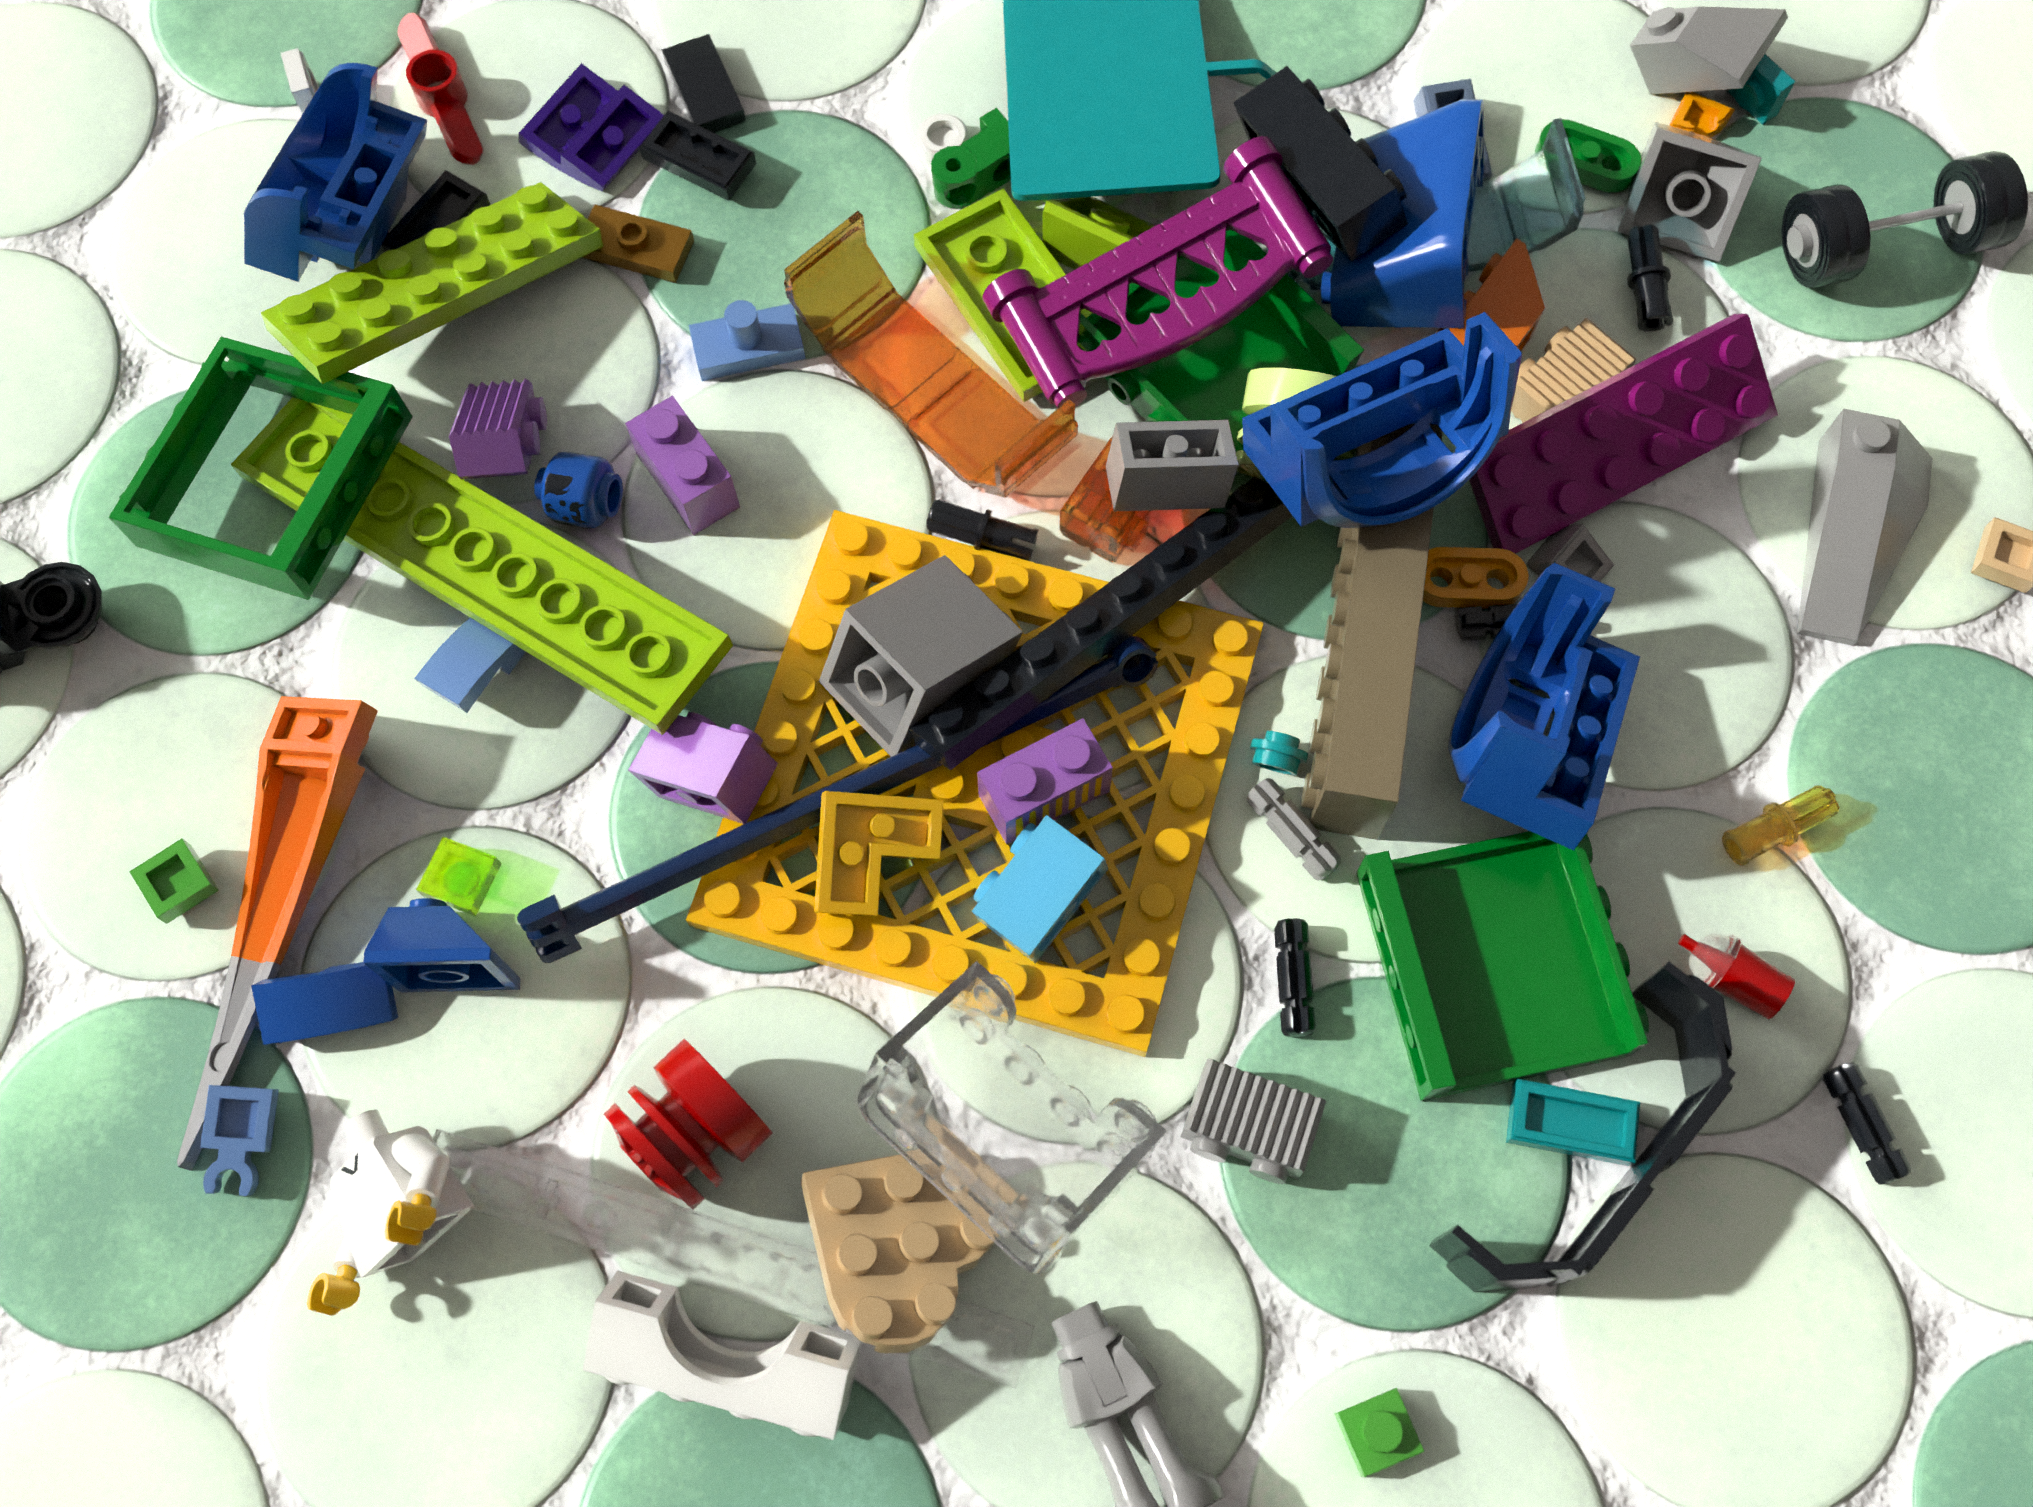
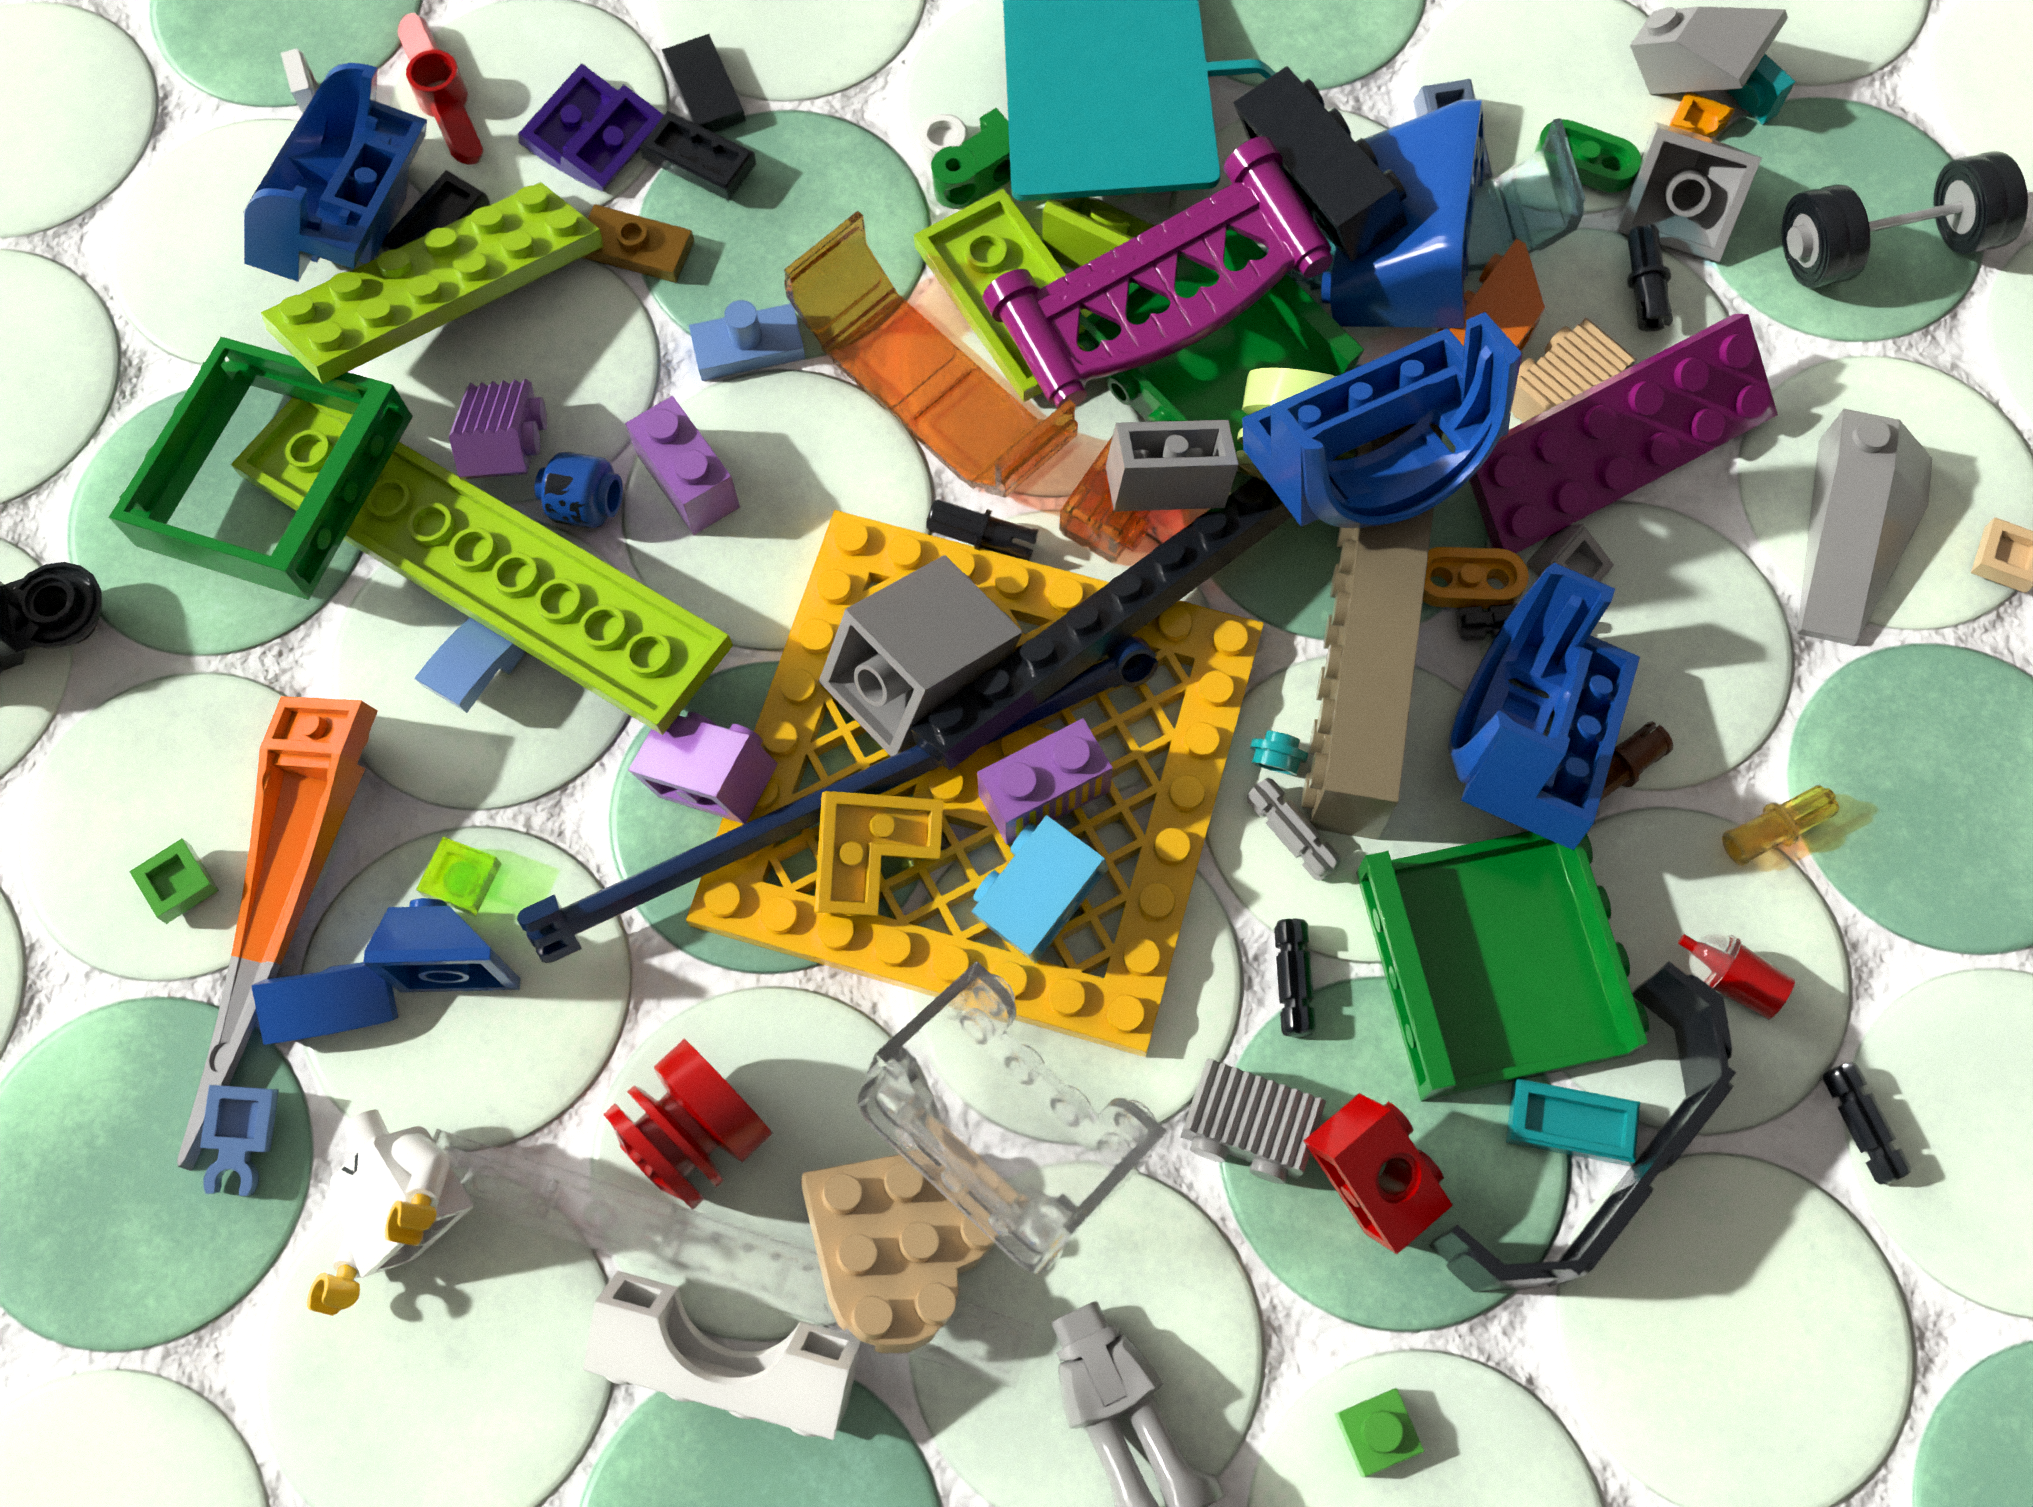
none -> red brick [1303,1093,1453,1255]
none -> reddish brown axle [1600,721,1674,801]

